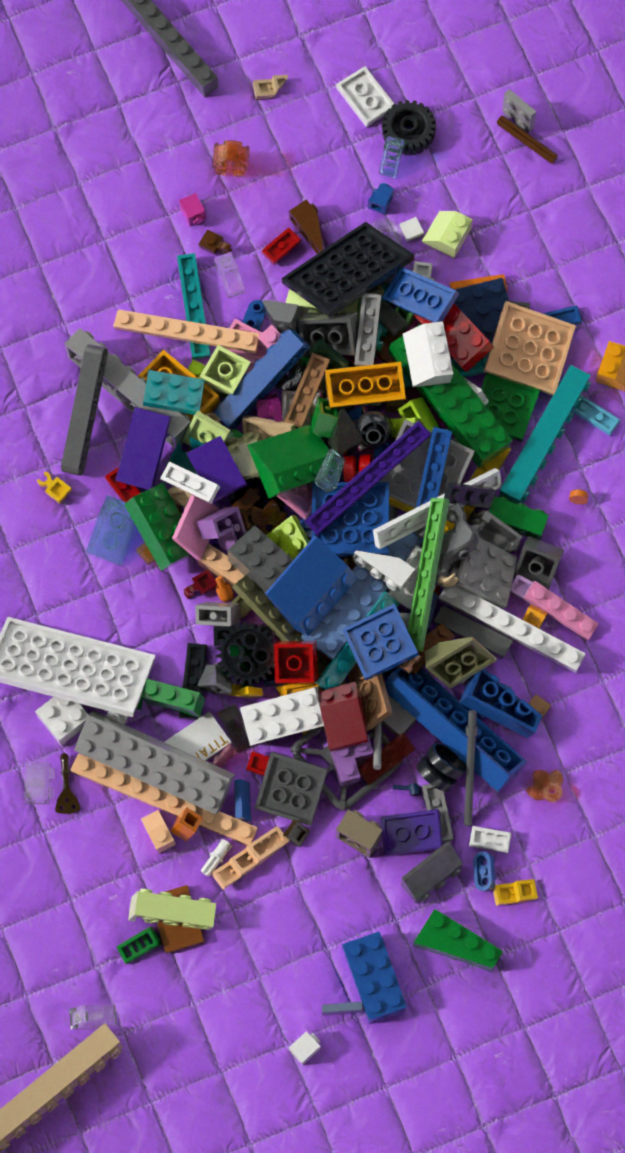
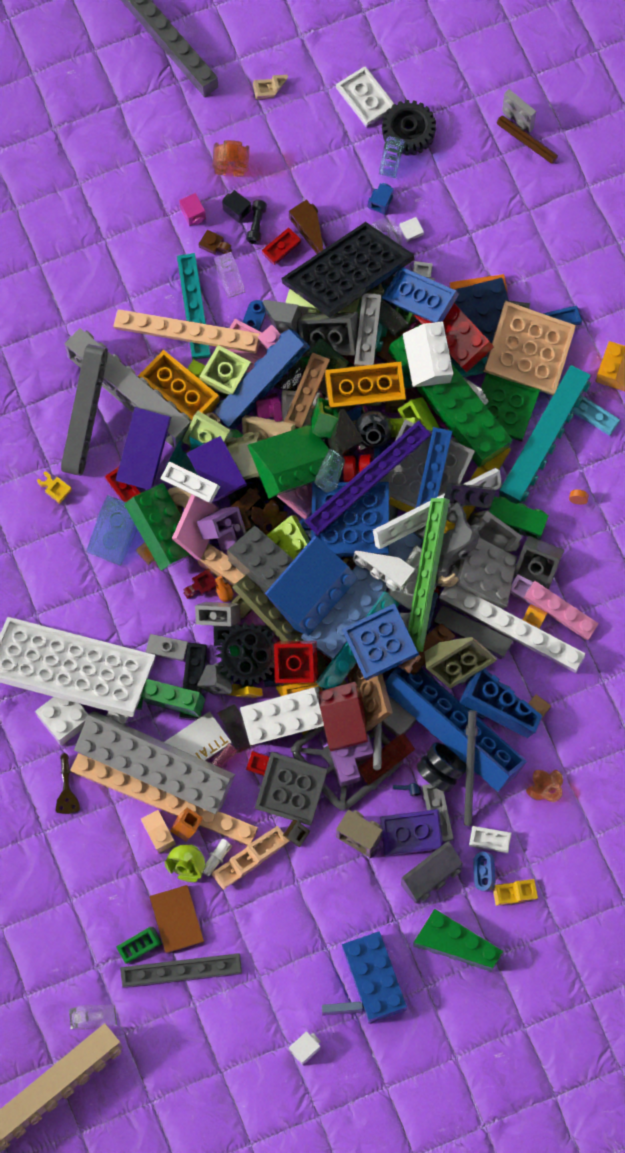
clear brick [24,761,55,805] -> none
yellowish green wedge [128,889,216,930] -> none
teal plate [142,370,205,415] -> none
blue tile [234,779,251,822] -> none
yellowish green slope [422,211,473,258] -> none
none -> dark grey tile [120,953,242,988]
none -> light grey plate [146,634,188,662]
none -> lime cylinder [164,845,205,882]
none -> black brick [222,190,252,223]
none -> black piece [246,200,267,244]

